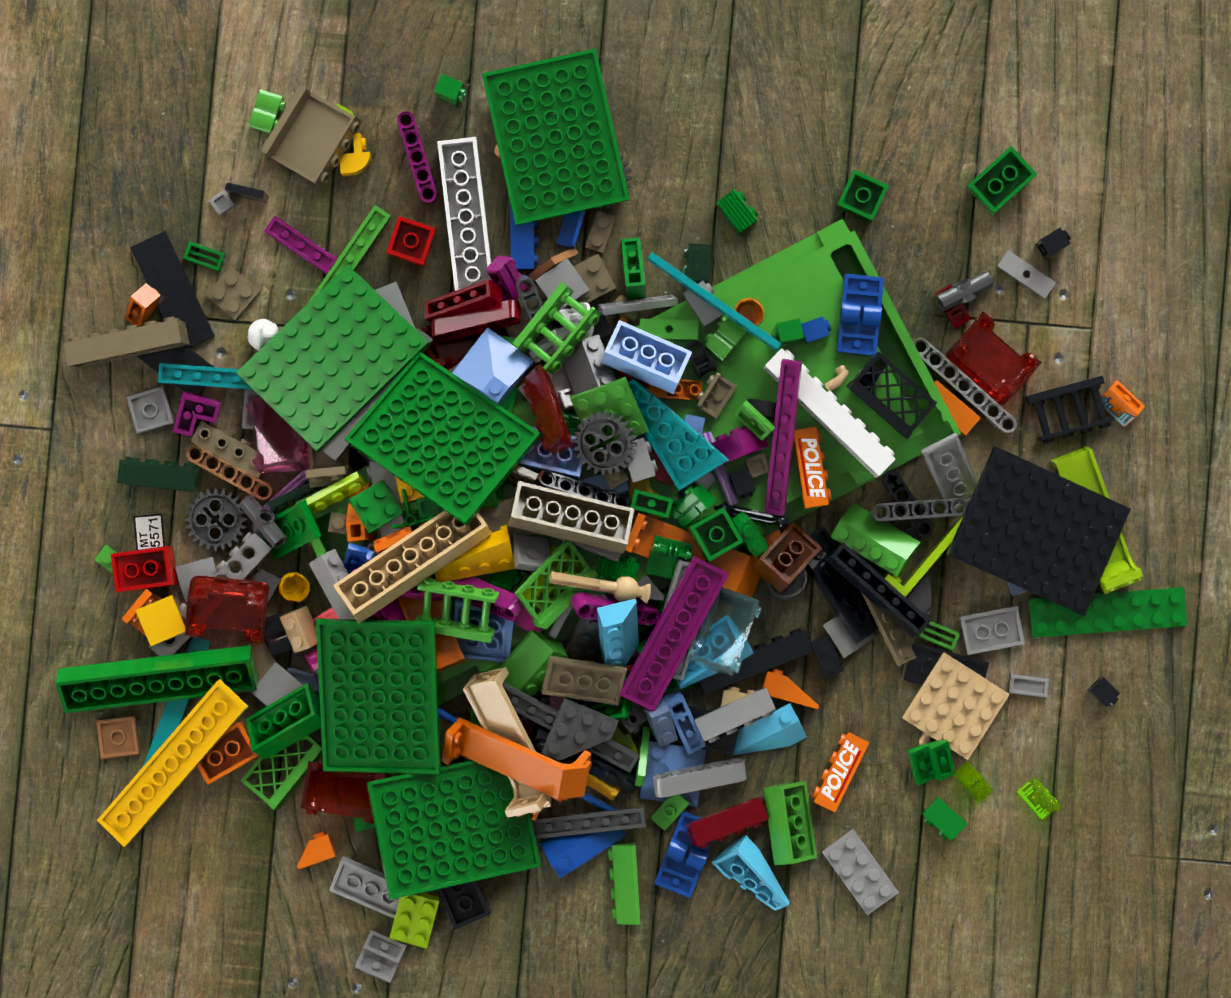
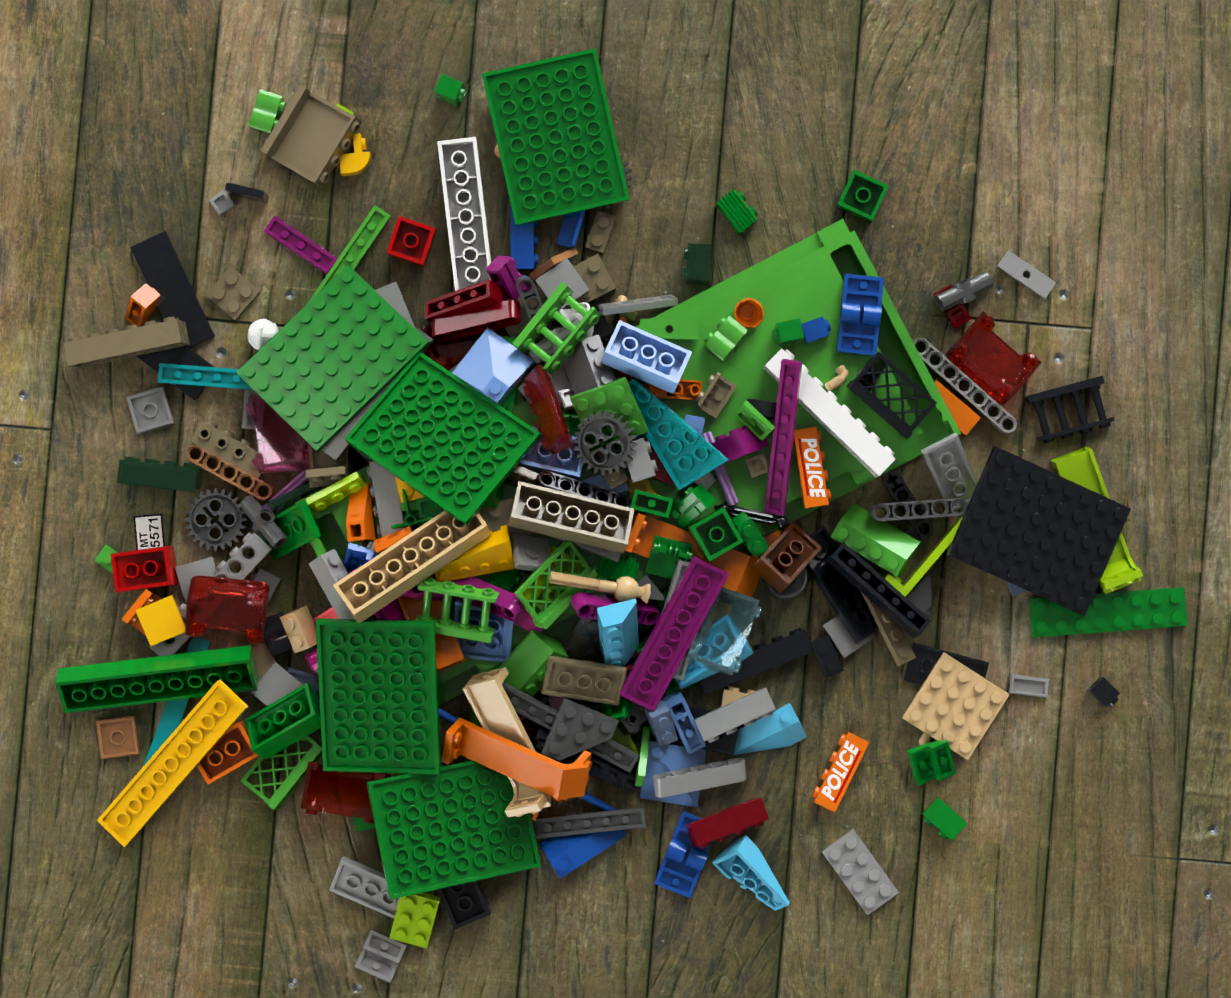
magenta brick [173,391,221,437] -> none
green tile [183,241,226,272] -> none
yellow hair [278,572,311,602] -> none
orange slope [297,831,337,870] -> none
dark tan plate [328,512,347,534] -> none
green plate [348,480,403,534] -> none
magenta beam [397,111,438,205] -> none
light grey tile [549,604,572,639] -> none
yellow hinge [587,774,621,801] -> none
bright green slope [608,843,641,925] -> none
green slope [621,237,646,300] -> none
teal tile [648,252,781,351] -> none
bright green plate [650,794,690,831] -> none
light grey brick [683,281,724,328] -> none
black piece [686,340,717,379] -> none
black brick [729,468,756,499] -> none
orange slope [762,668,819,709] -> none
bright green slope [763,781,817,865] -> none
bright green tile [918,621,961,651] -> none
clear neon green slope [954,761,993,803] -> none
light grey plate [960,606,1025,655] -> none
green brick [966,146,1037,216] -> none
clear neon green panel [1017,776,1062,820] -> none
black brick [1035,227,1071,260] -> none
orange panel [1101,380,1145,428] -> none

